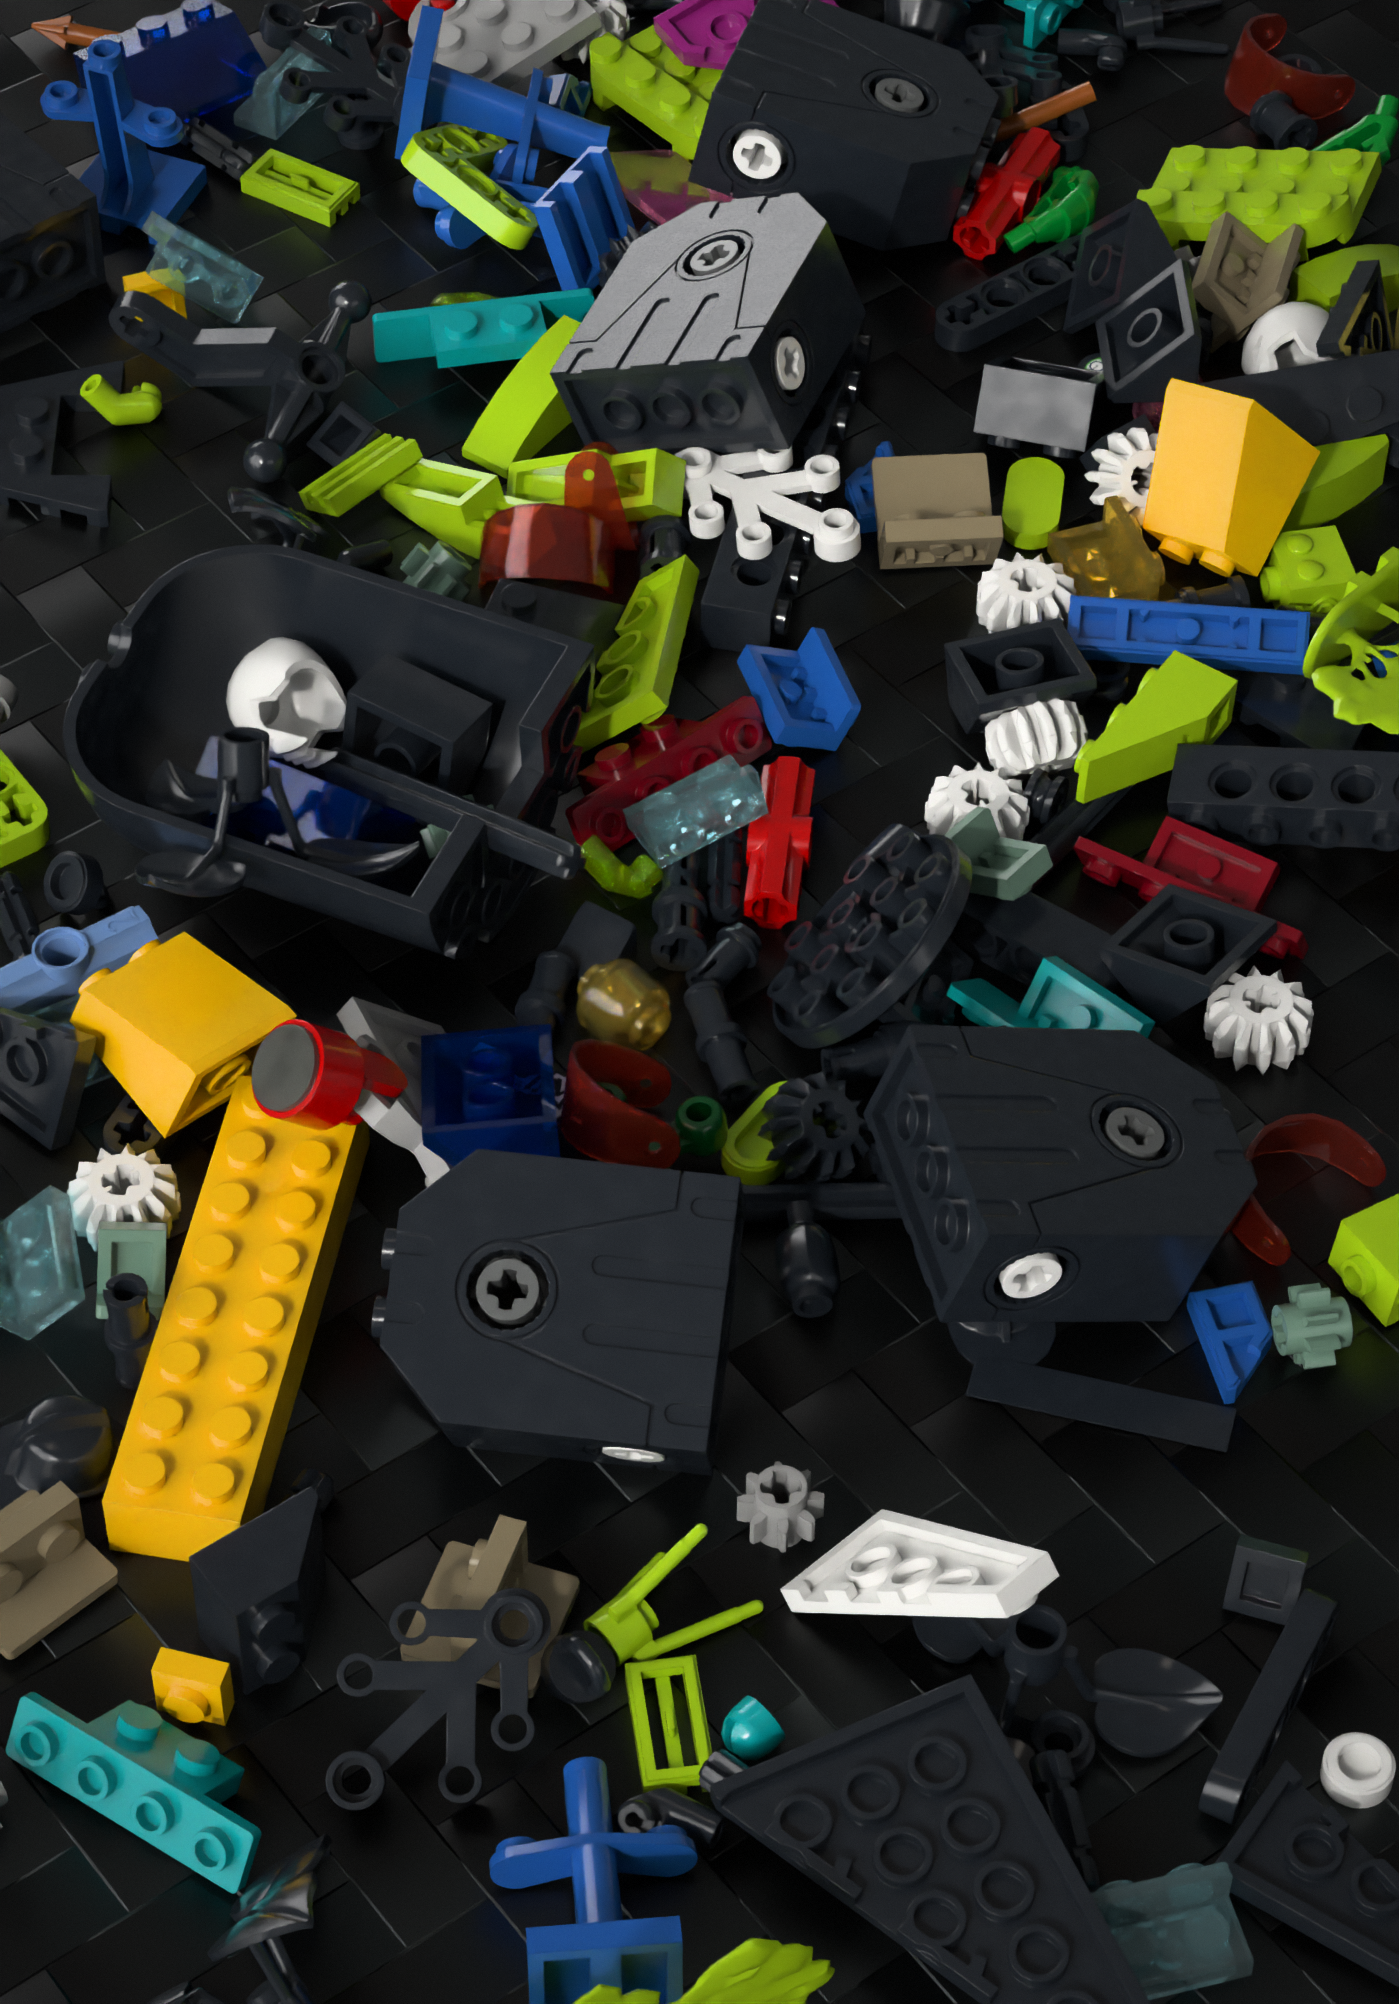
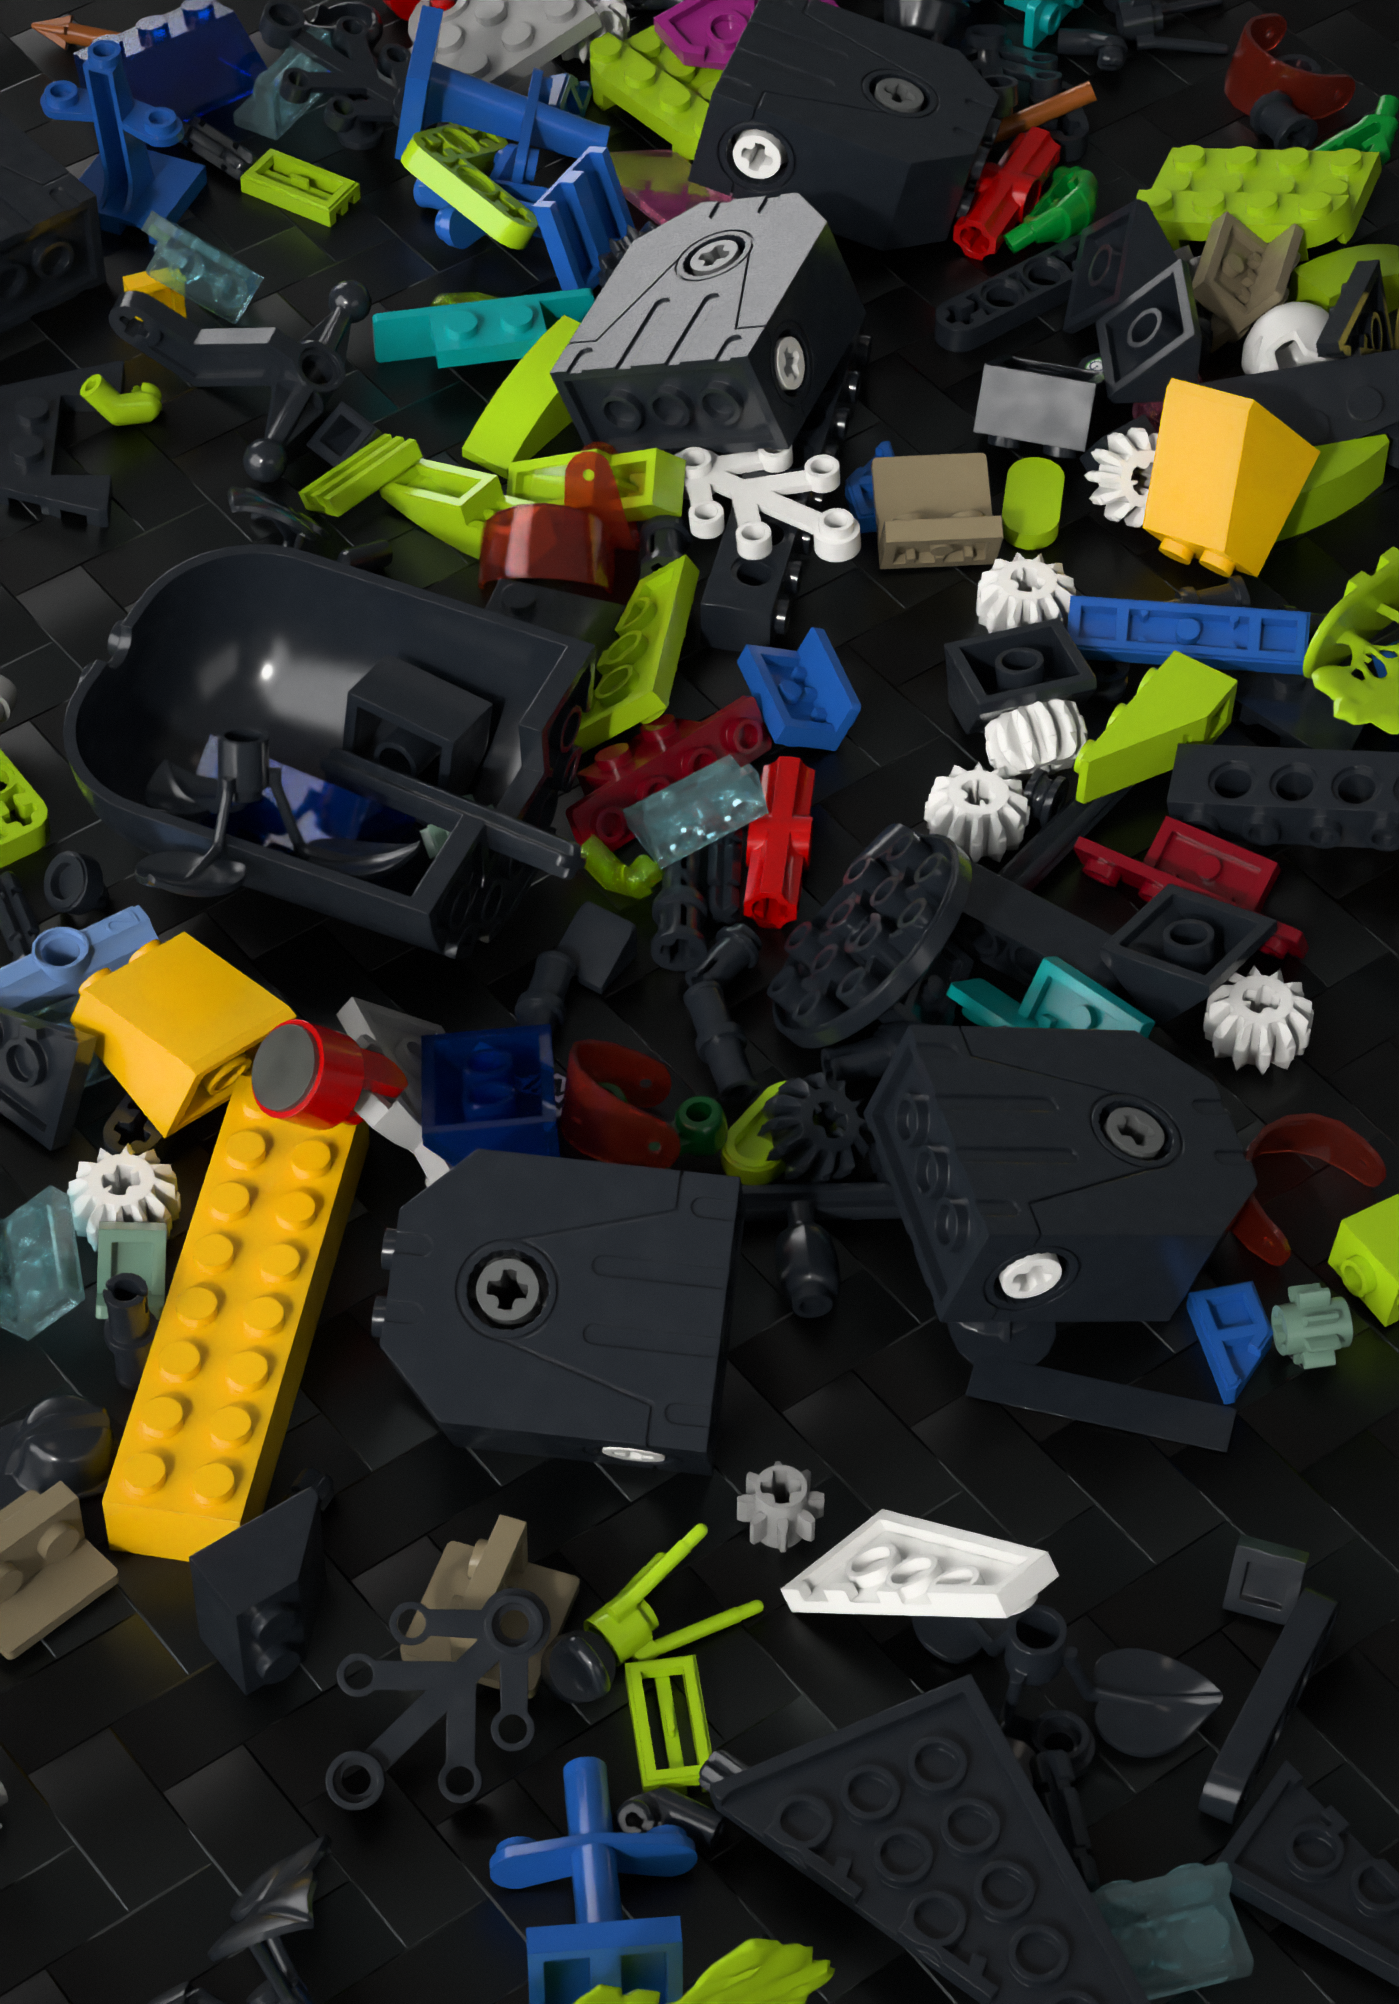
teal bracket [6,1692,261,1894] -> none
yellow plate [151,1647,235,1726] -> none
white helmet [226,637,347,769] -> none
sand green gear [400,540,472,602] -> none
clear yellow head [576,958,671,1053] -> none
teal hinge [721,1695,786,1760] -> none
sand green bracket [944,806,1053,901] -> none
clear yellow bracket [1047,495,1165,601] -> none
lime head [1260,525,1356,613] -> none
white tile [1320,1732,1396,1809] -> none

